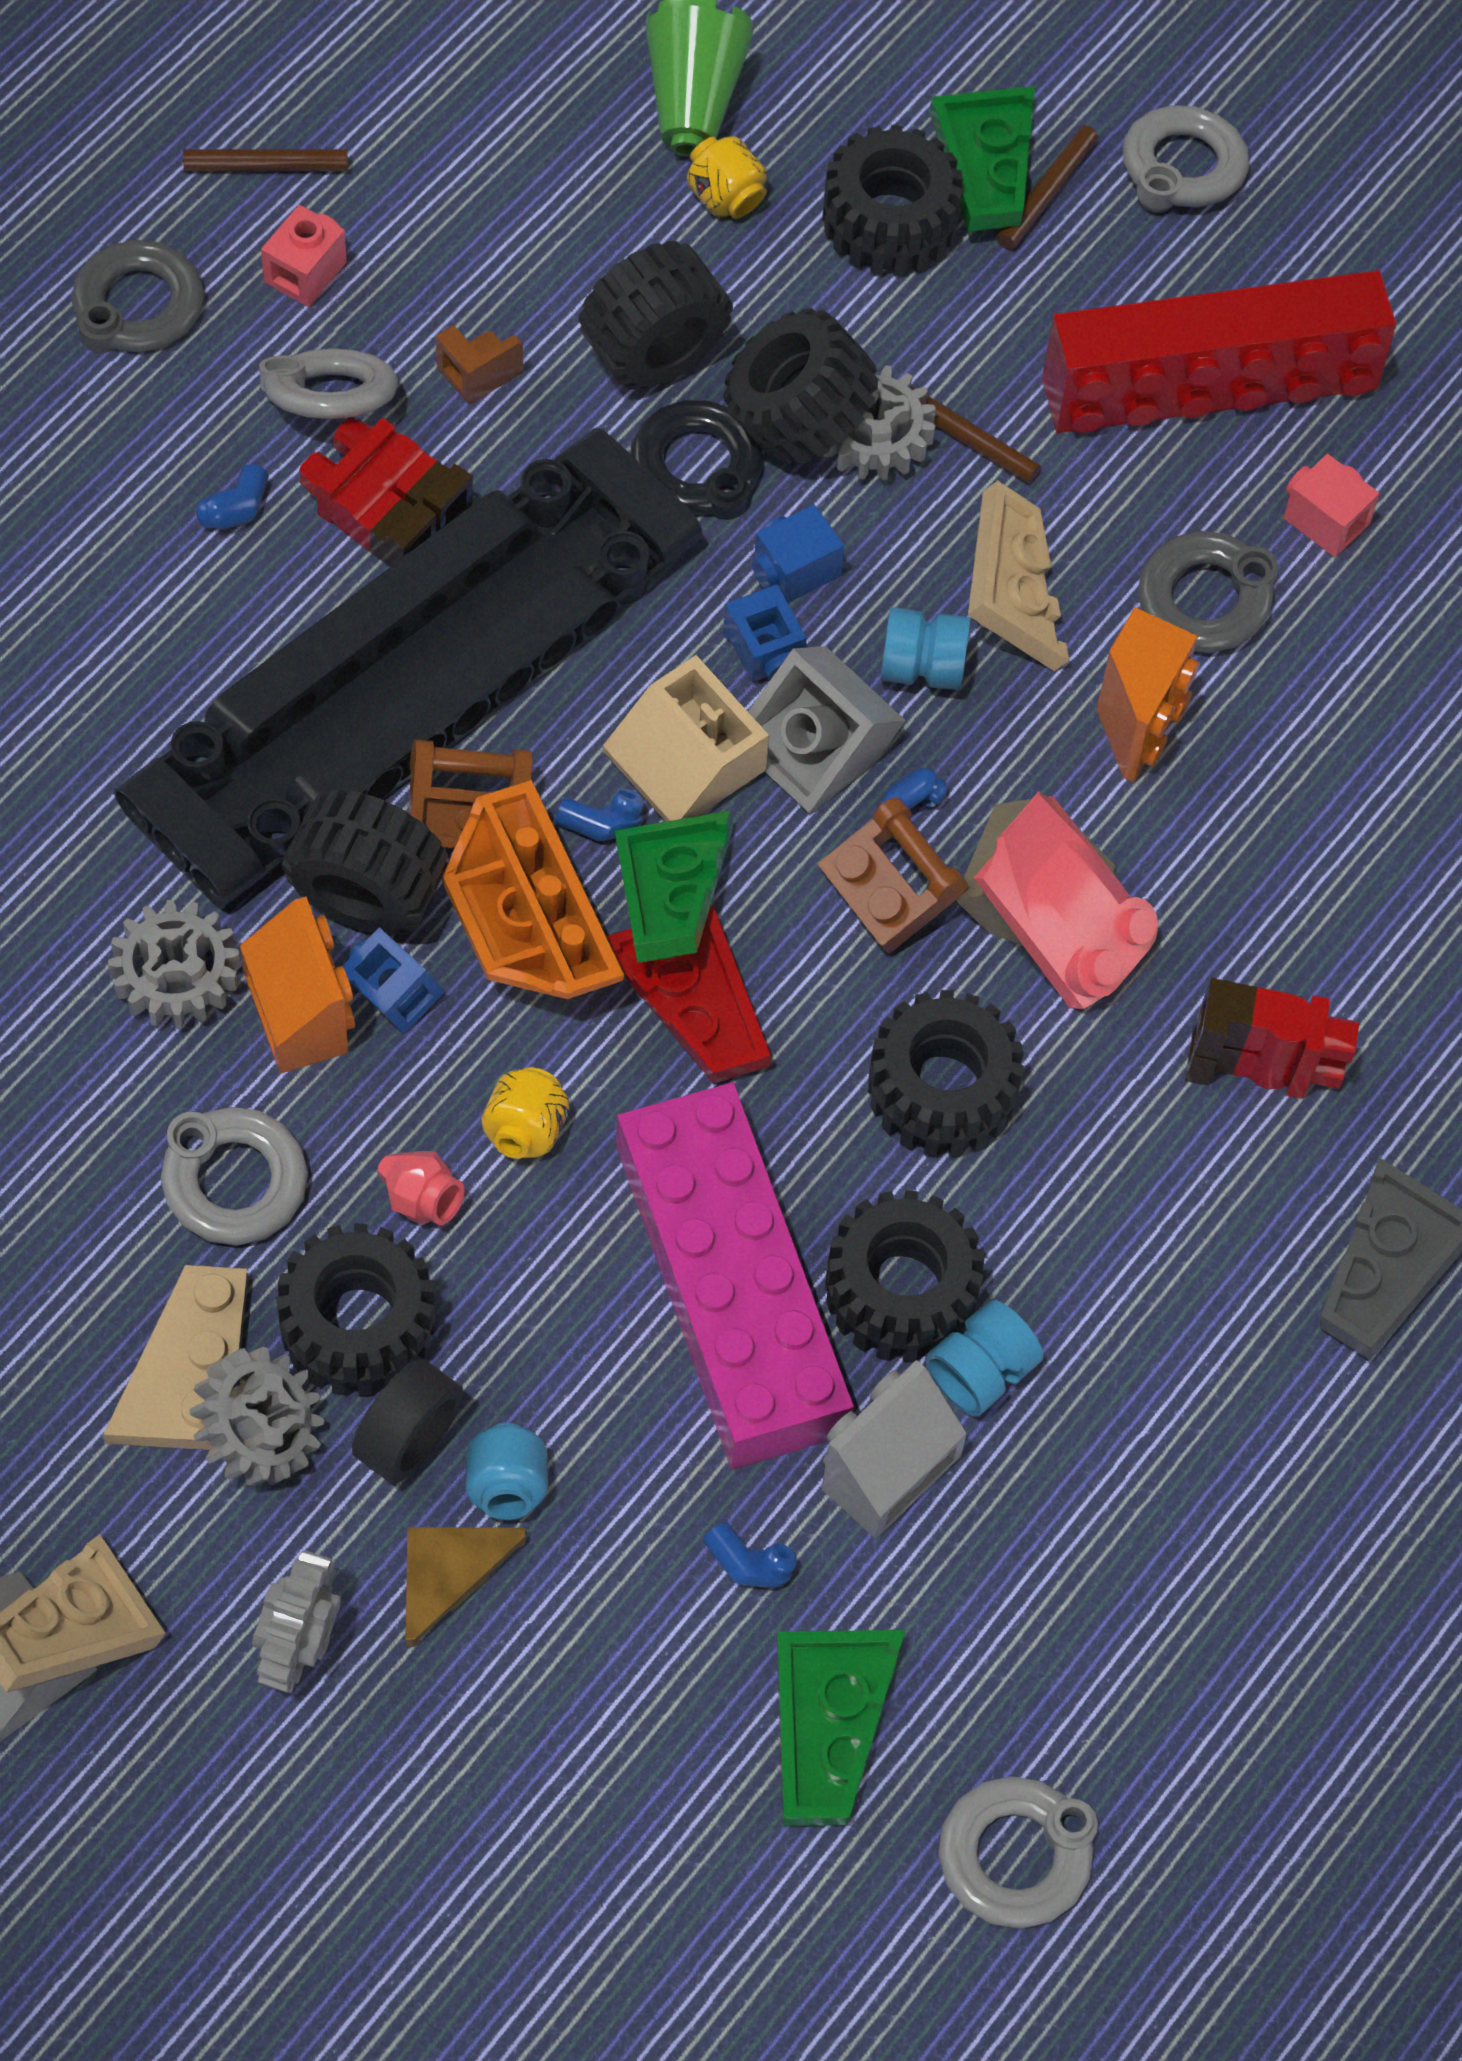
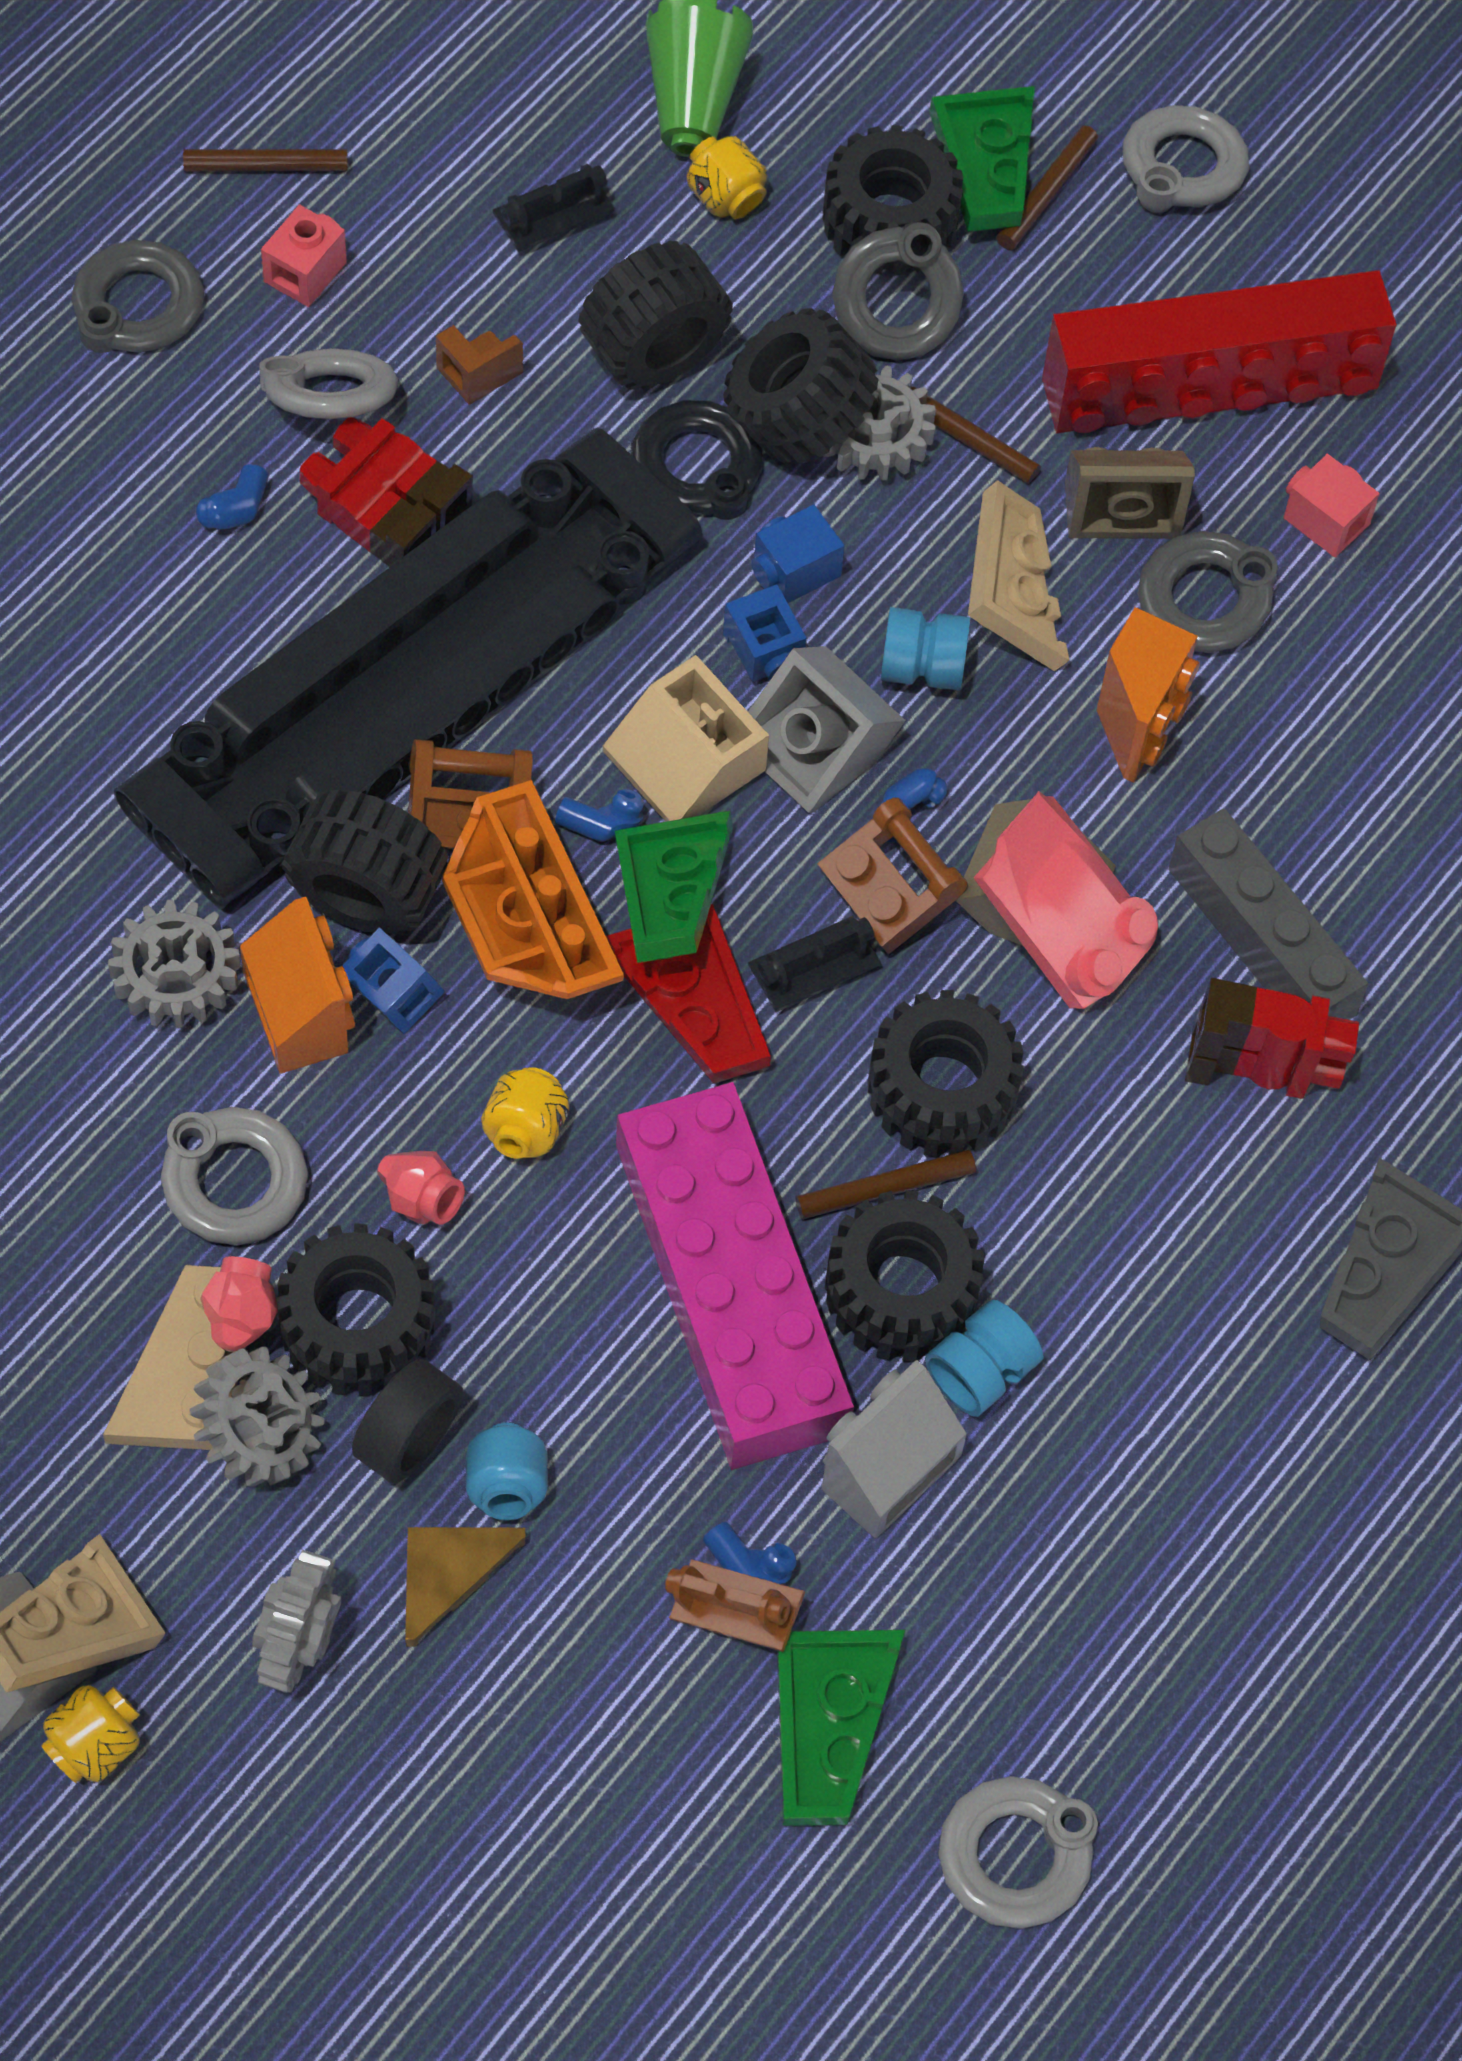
none -> yellow head [41,1685,140,1783]
none -> coral rock [200,1256,278,1352]
none -> black hinge [493,164,615,252]
none -> dark orange hinge [665,1559,805,1652]
none -> black hinge [748,916,881,1012]
none -> reddish brown bar [795,1150,976,1219]
none -> dark grey piece [832,222,964,361]
none -> dark tan slope [1065,447,1195,539]
none -> dark grey brick [1168,808,1369,1020]

